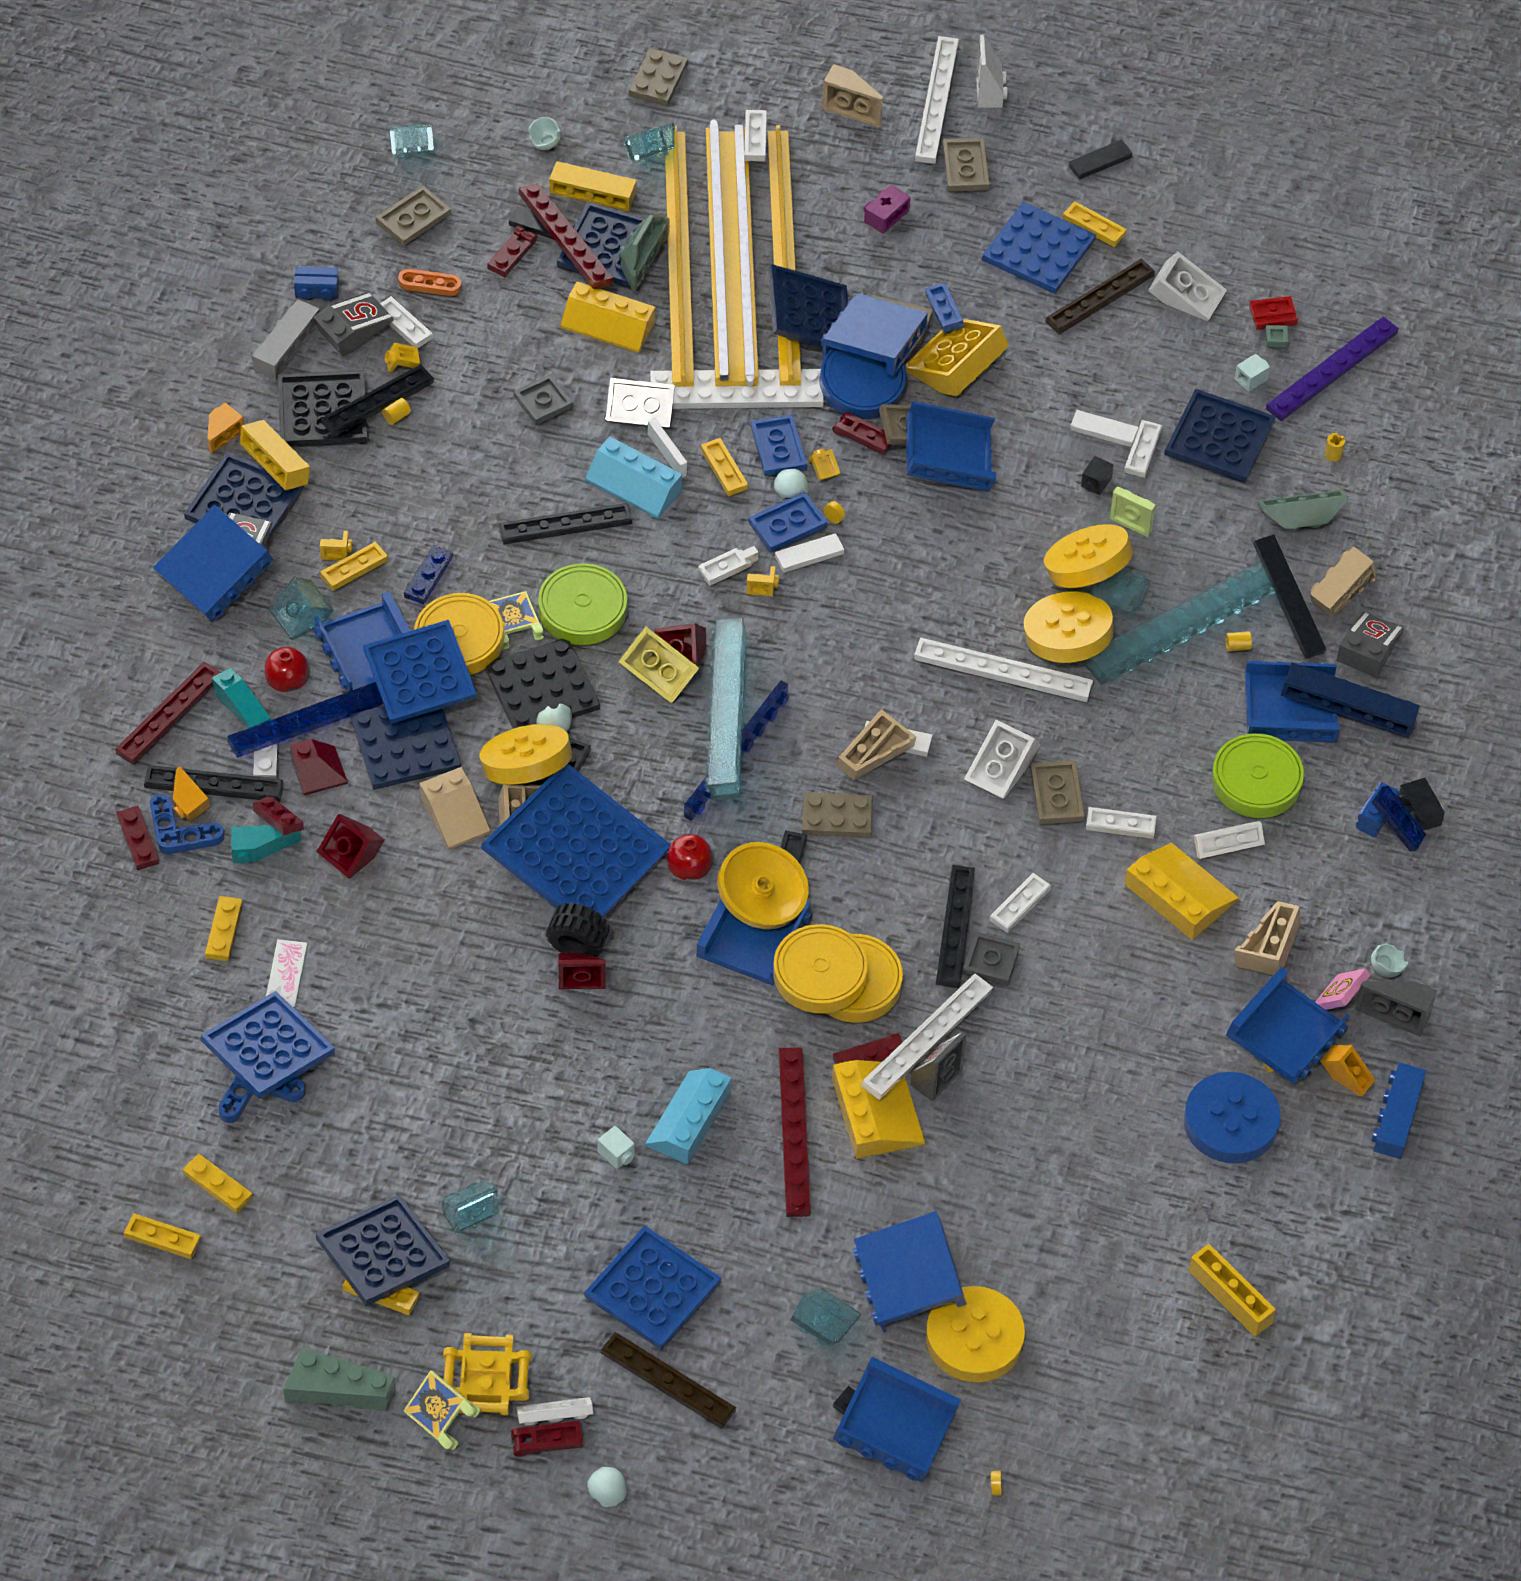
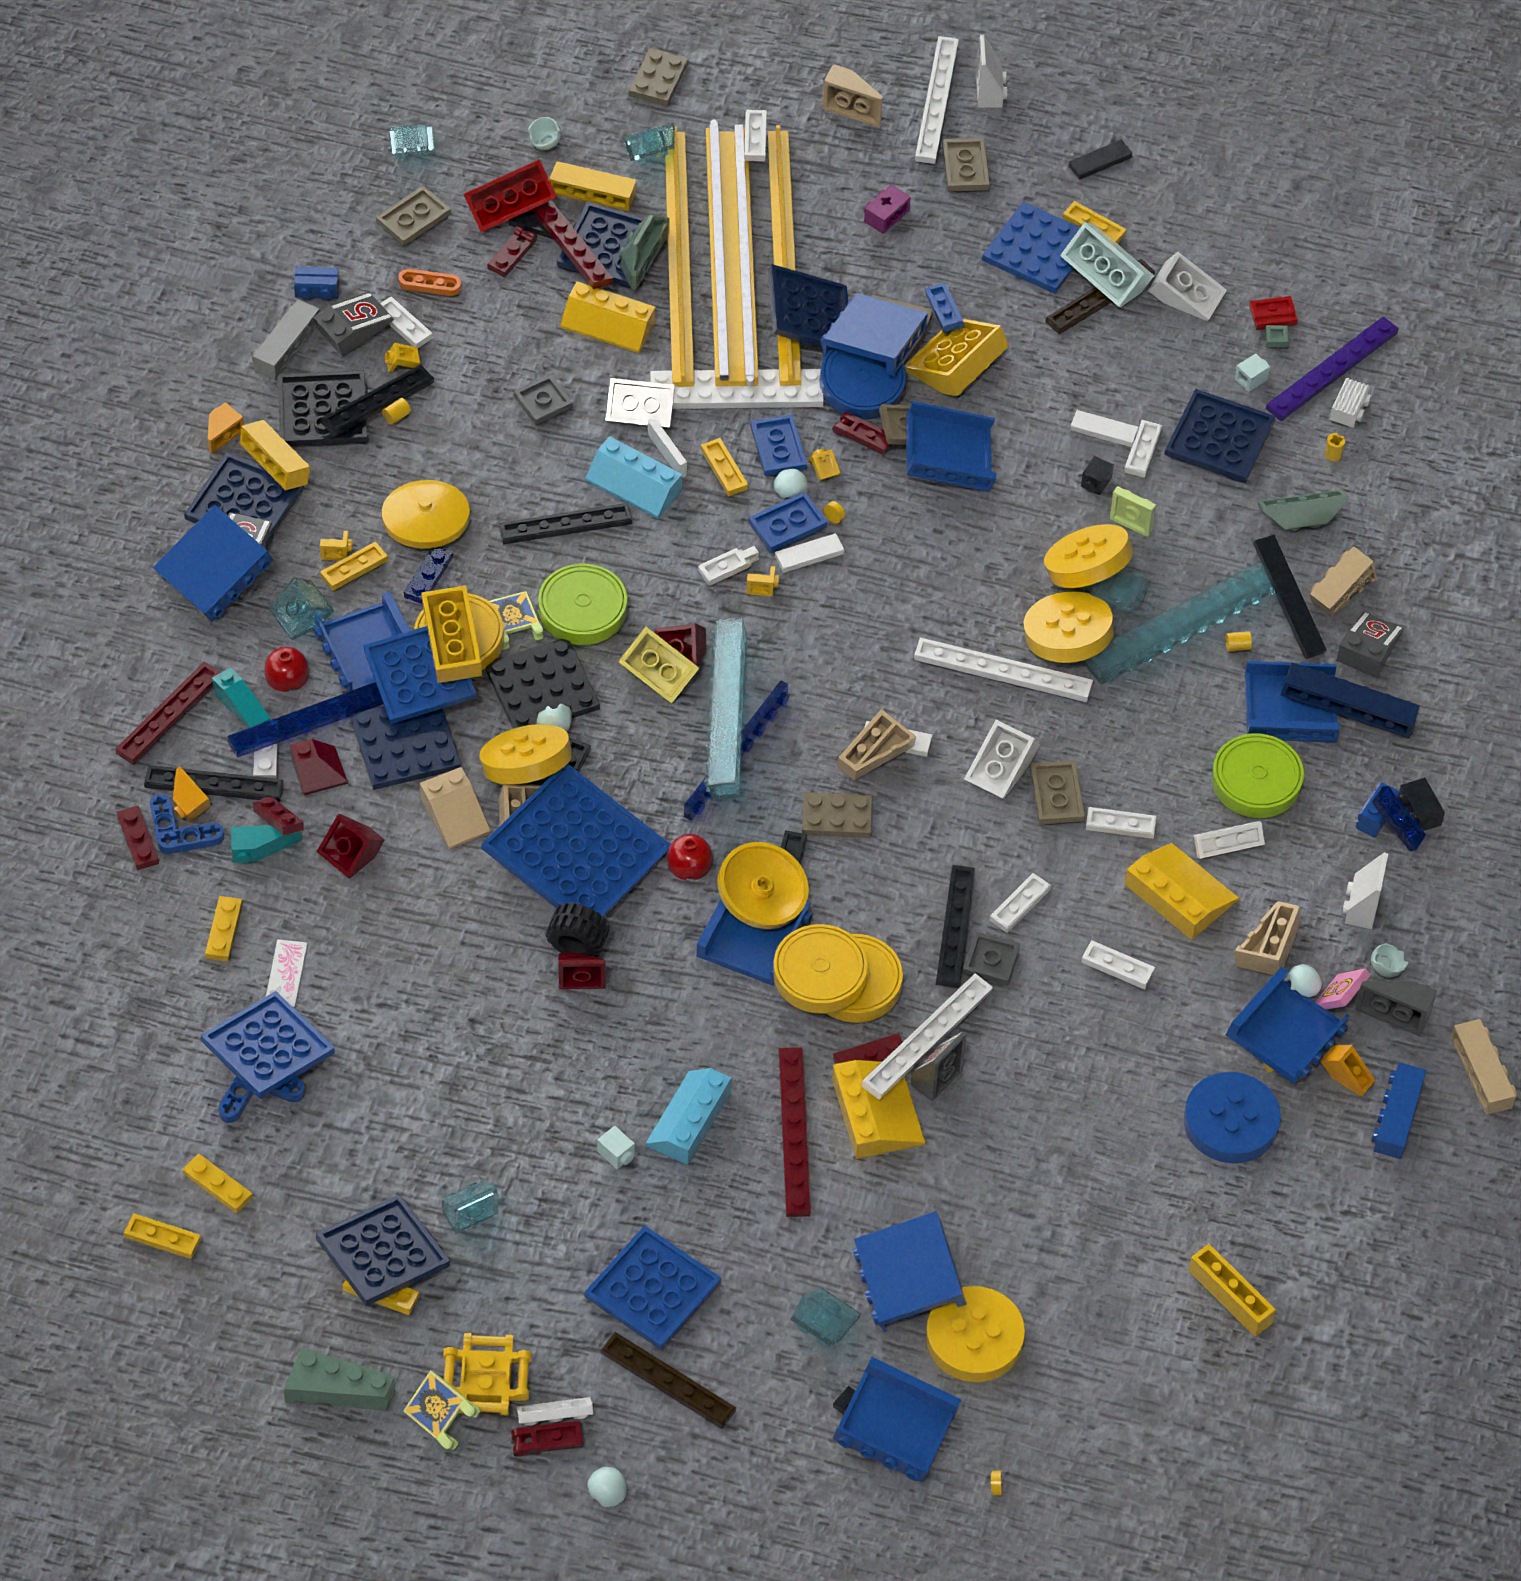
none -> yellow dish [382,480,470,549]
none -> yellow brick [422,585,482,683]
none -> red slope [463,159,557,232]
none -> light aqua slope [1060,222,1154,307]
none -> white plate [1081,940,1155,990]
none -> light aqua hair [1285,964,1322,997]
none -> white brick [1330,378,1372,428]
none -> white slope [1342,853,1388,929]
none -> tan brick [1451,1019,1517,1115]

